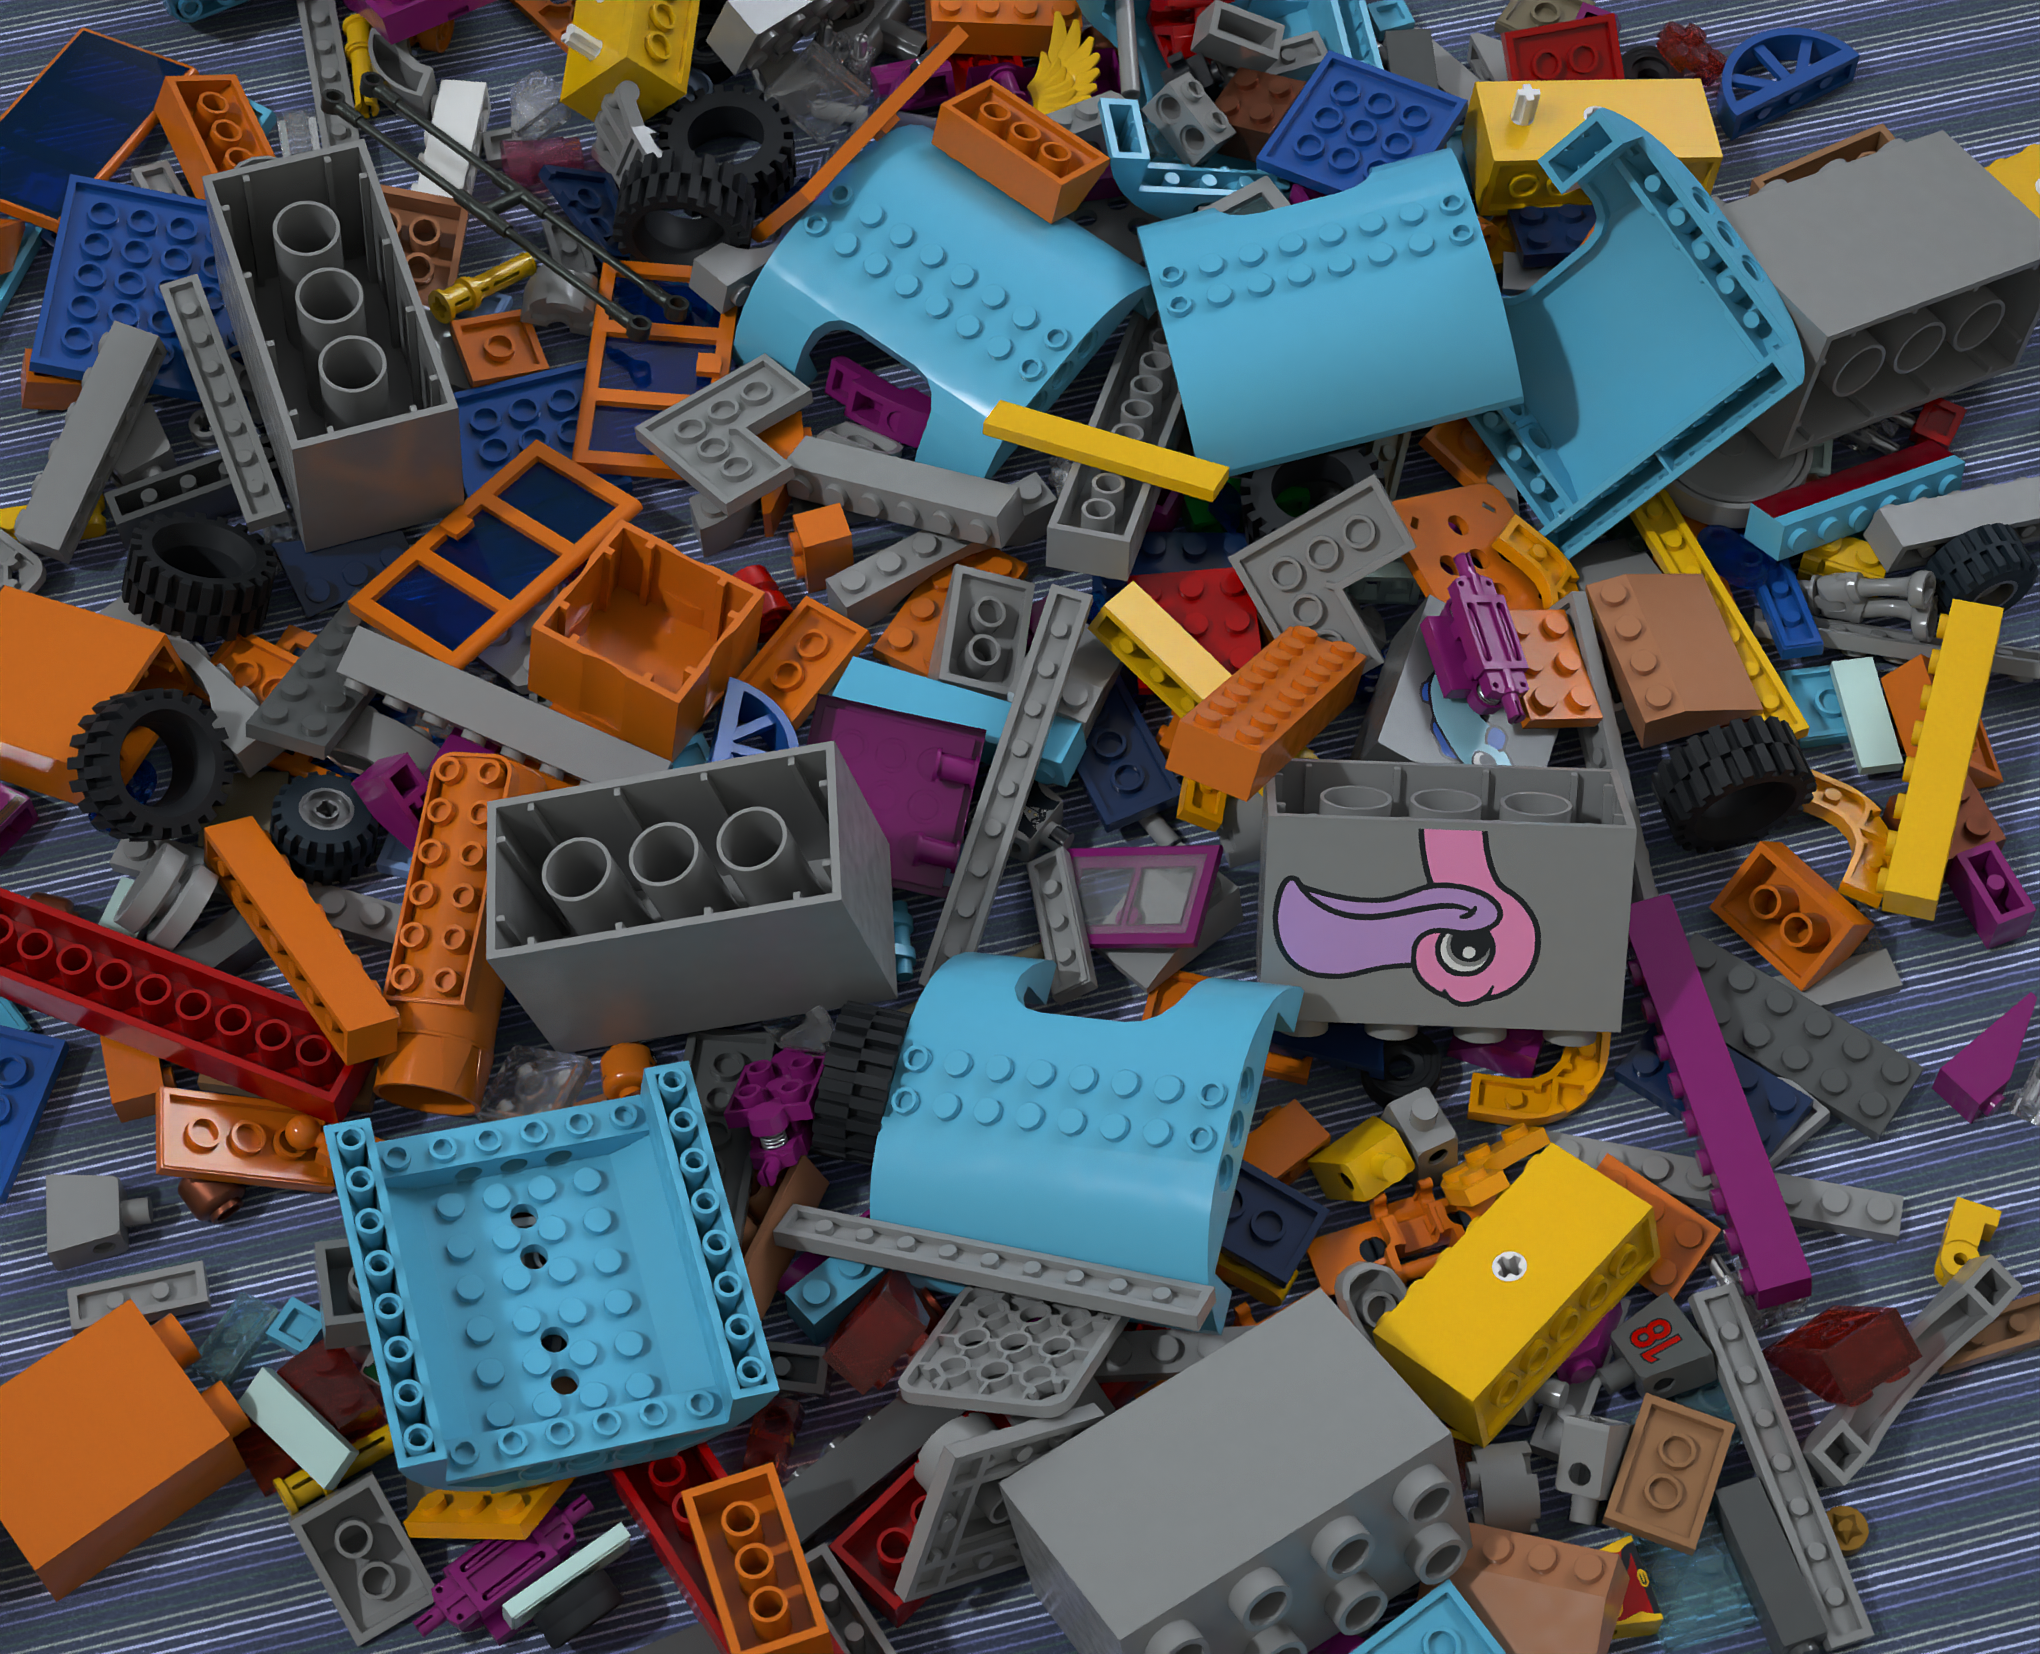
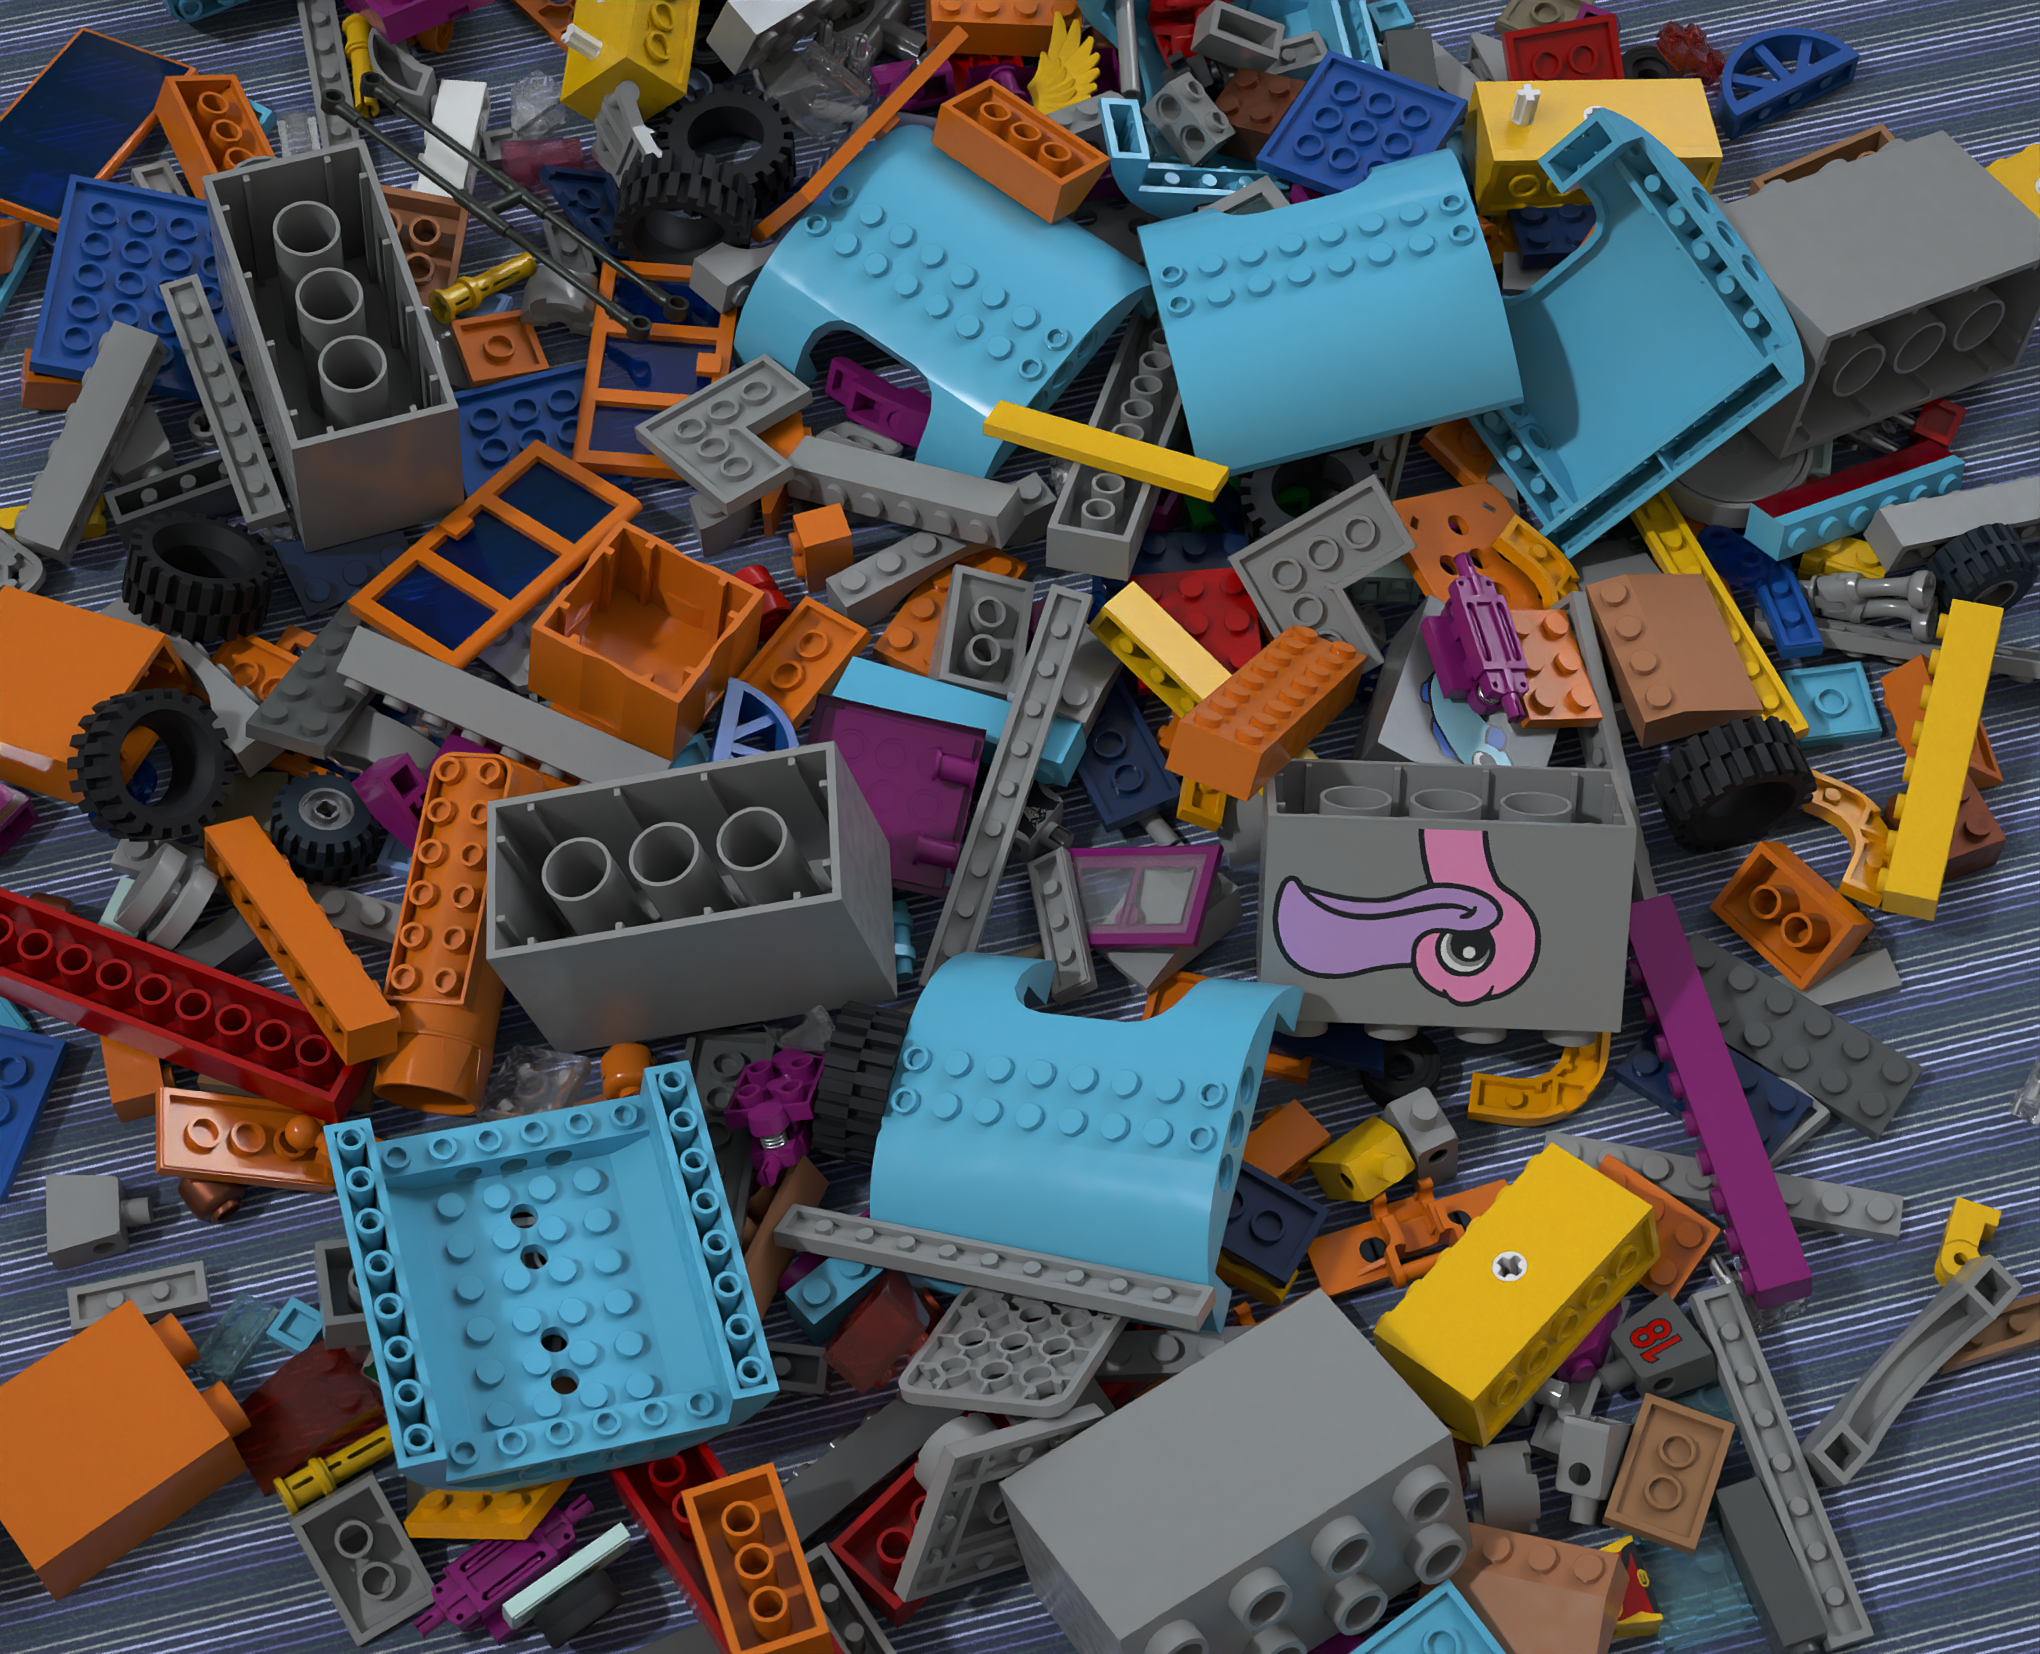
light aqua tile [238,1367,360,1490] -> none
clear red leg [742,1396,805,1484] -> none
light grey piece [1334,1261,1407,1350] -> none
light orange plate [1440,1123,1551,1207] -> none
magenta slope [1446,1029,1545,1078] -> none
clear red slope [1762,1305,1922,1407] -> none
pearl gold tile [1826,1506,1869,1556] -> none
light aqua tile [1829,657,1903,775] -> none
magenta slope [1932,992,2037,1124] -> none
magenta brick [1945,840,2036,949] -> none

